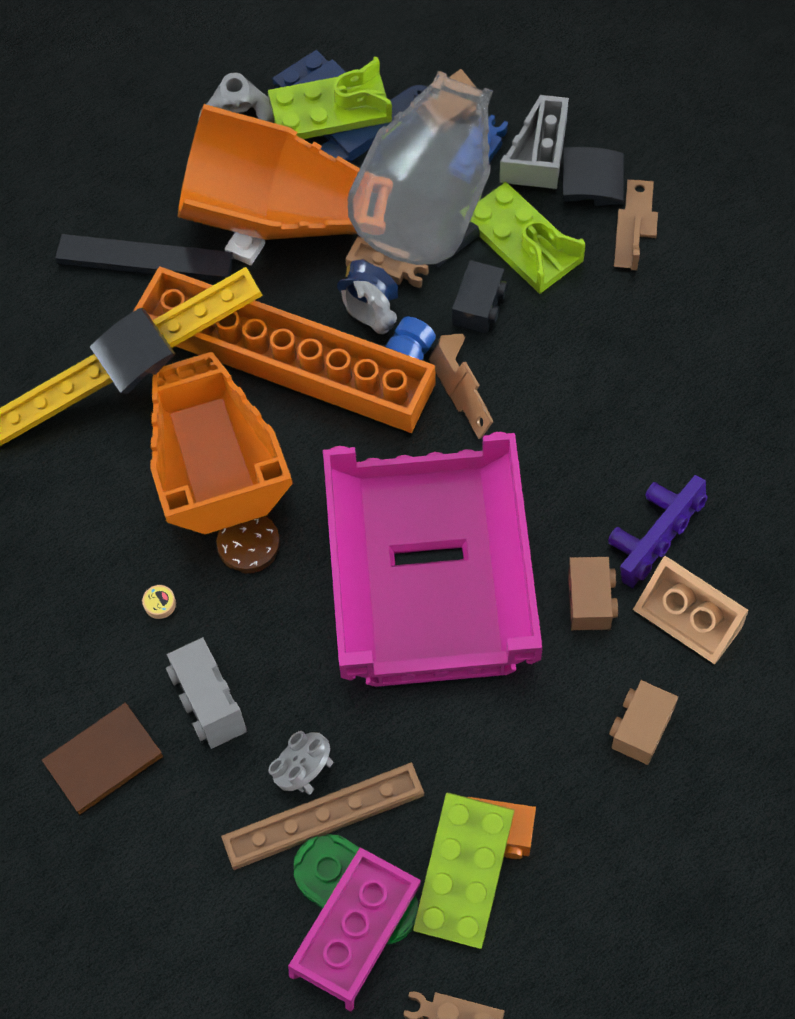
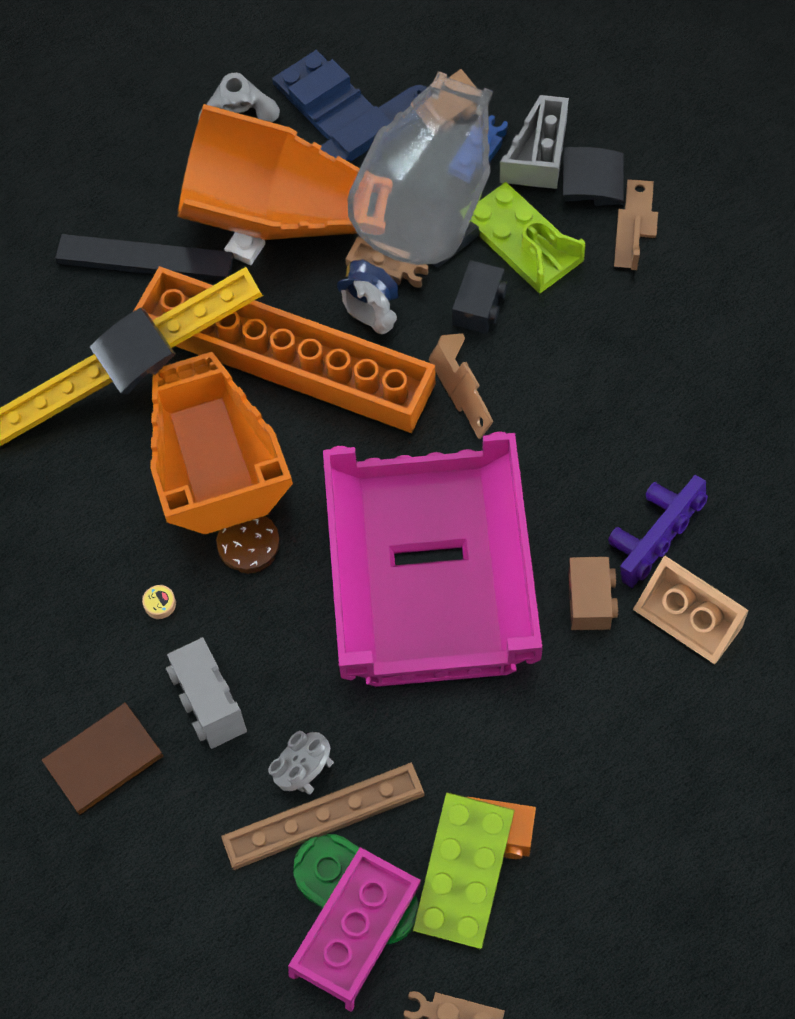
lime plate [268,57,392,139] -> none
blue wheel [385,316,436,361] -> none
medium nougat brick [609,680,678,765] -> none

